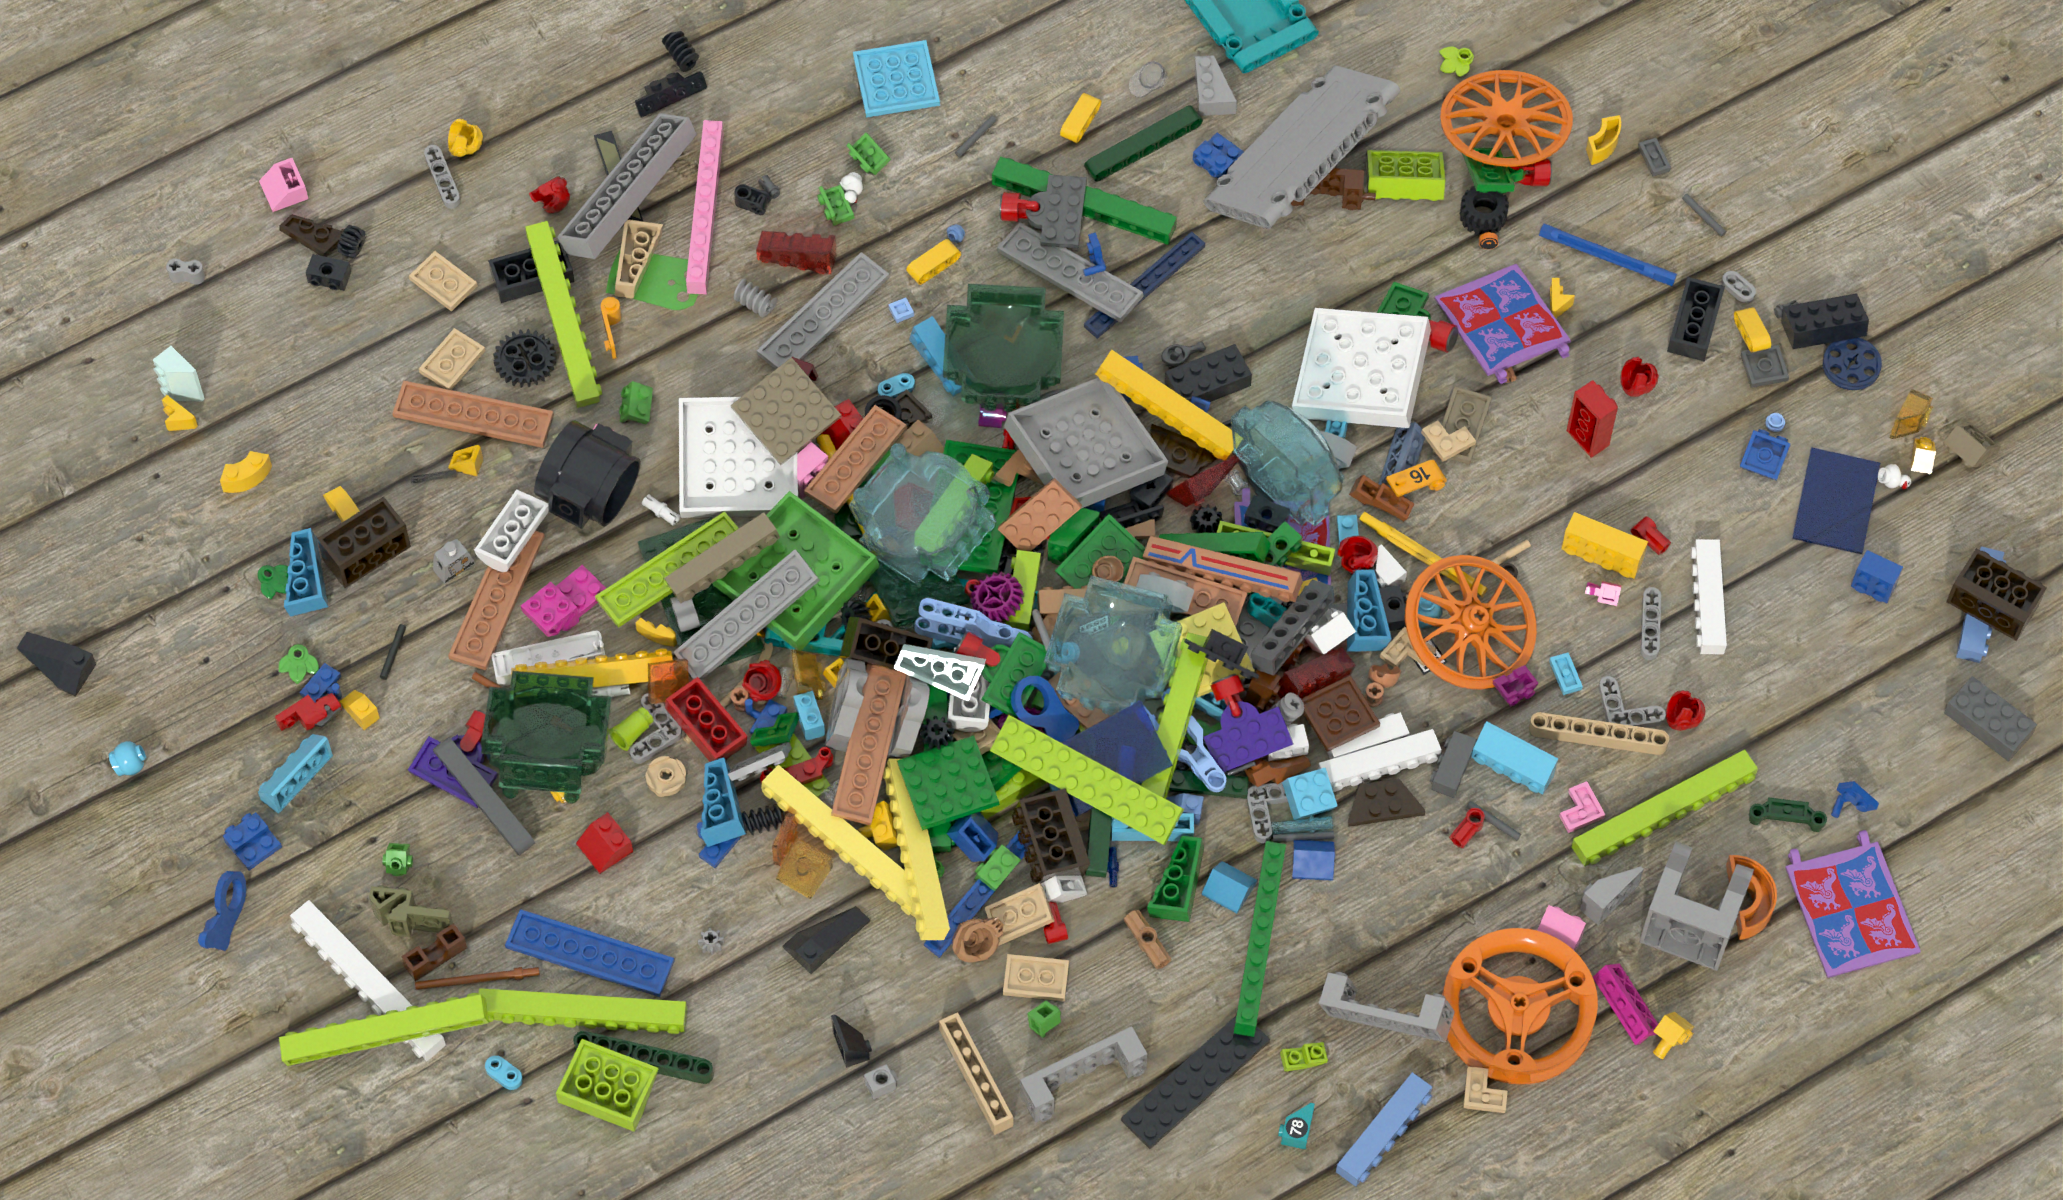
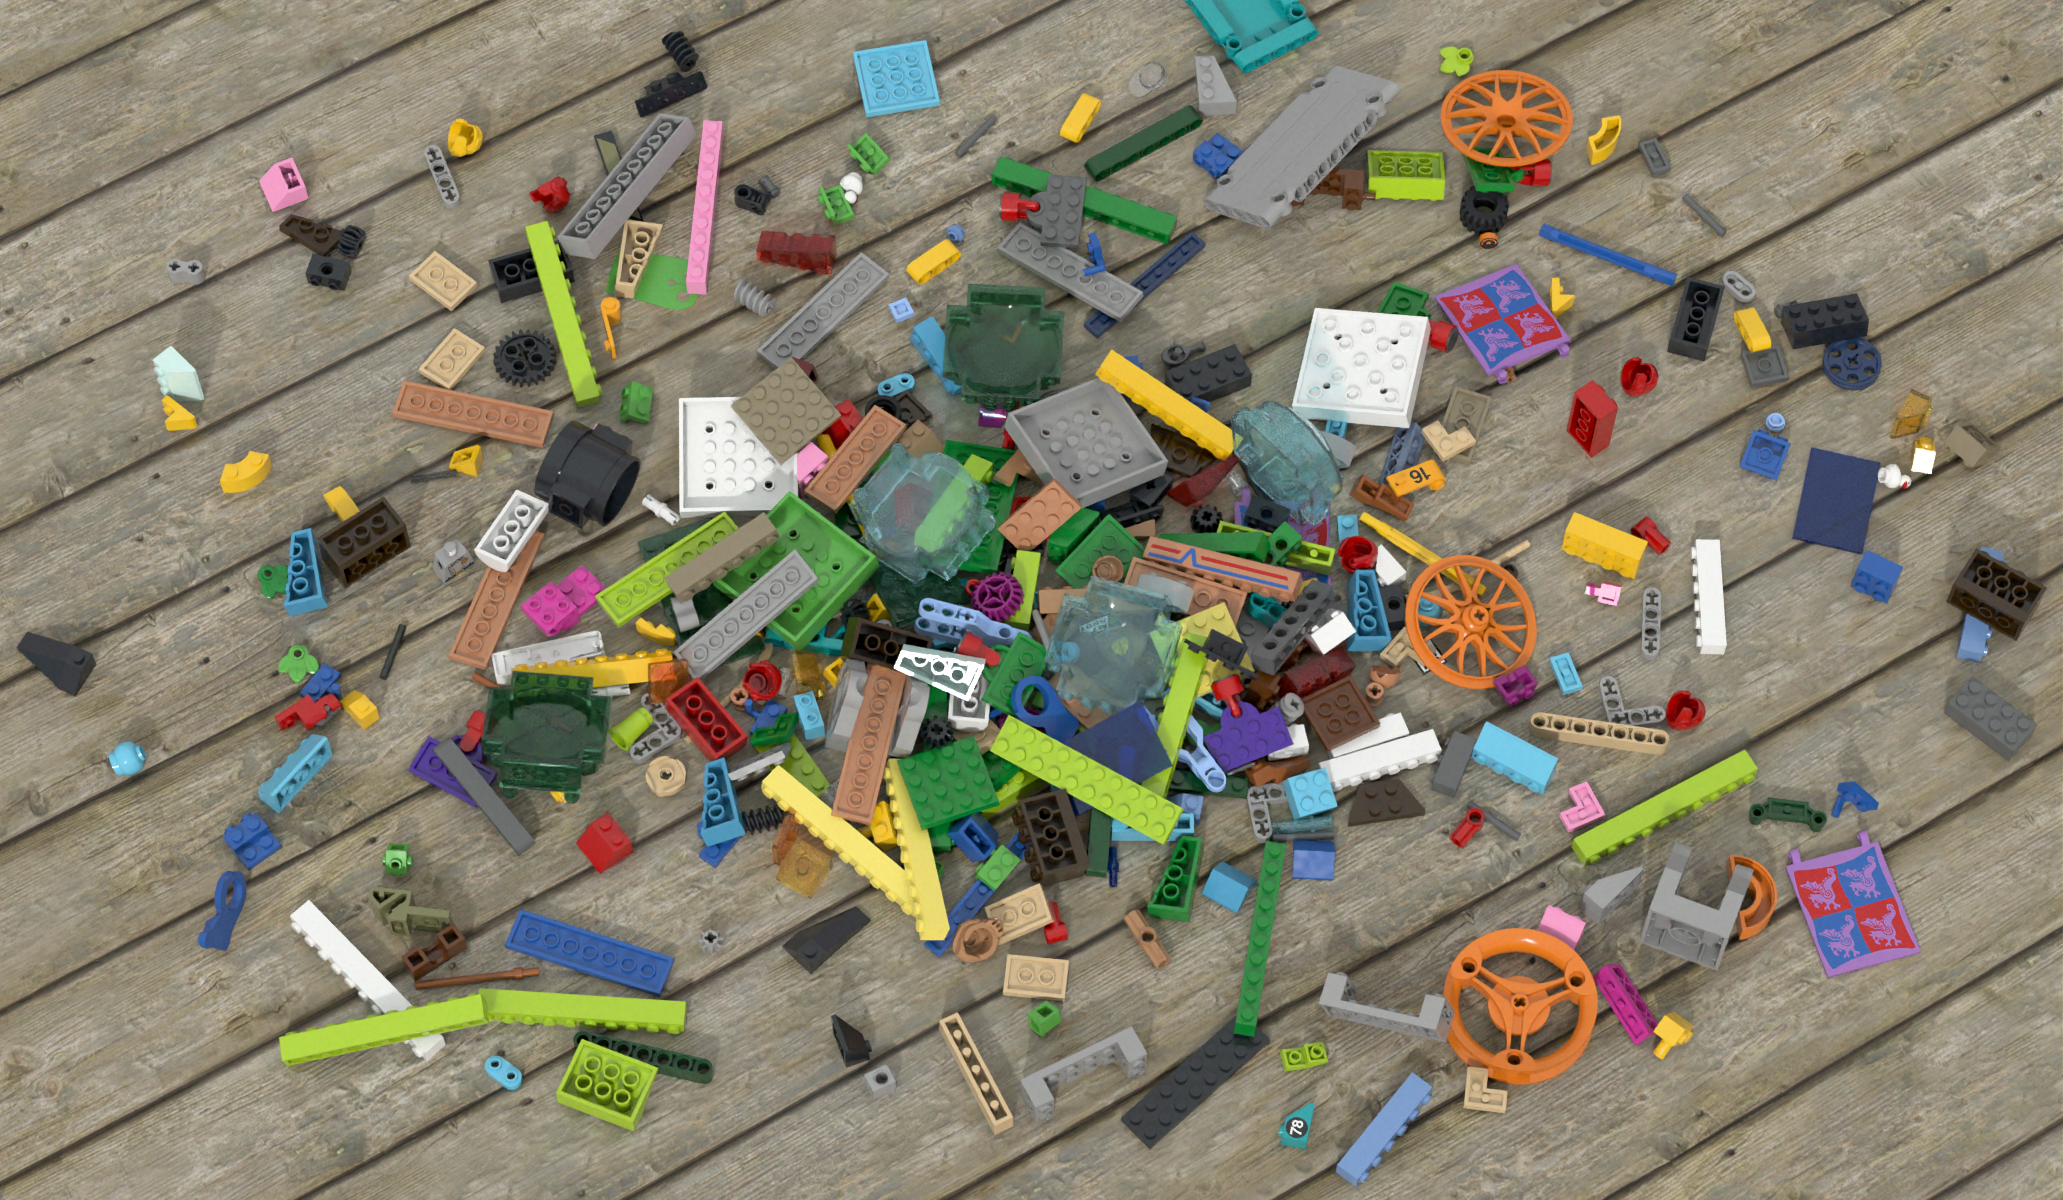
red plate [760,747,834,785] -> none
white slope [1041,876,1087,904] -> none

